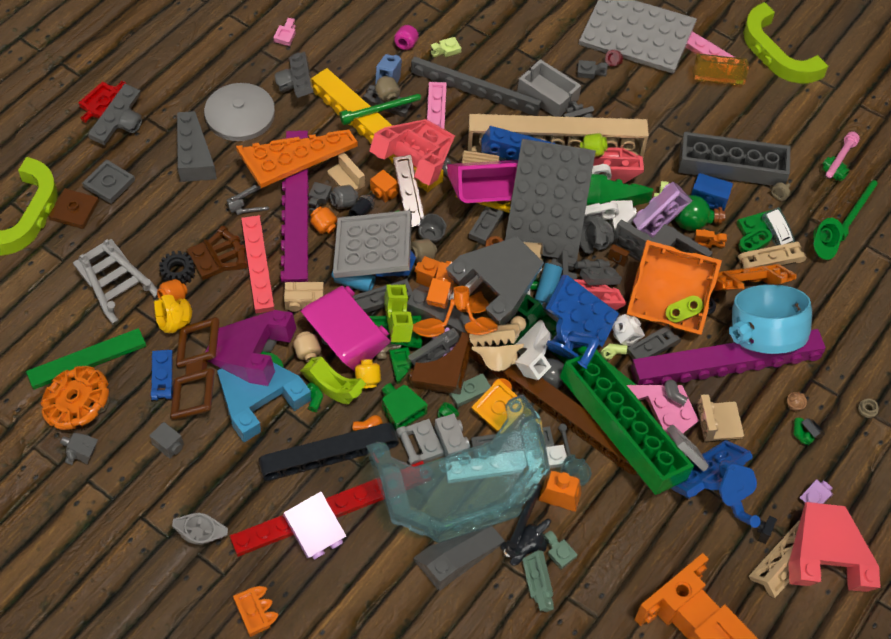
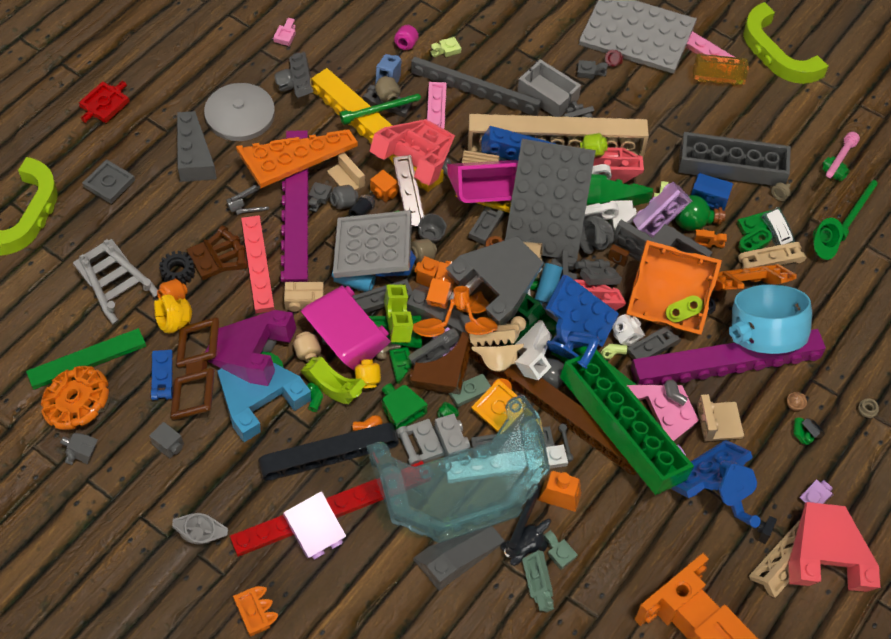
reddish brown plate [49,188,99,229] -> none
dark grey plate [88,84,142,145] -> none
orange head [310,206,337,234] -> none
clear light blue hair [561,454,592,486] -> none
light grey tile [667,425,709,472] -> none

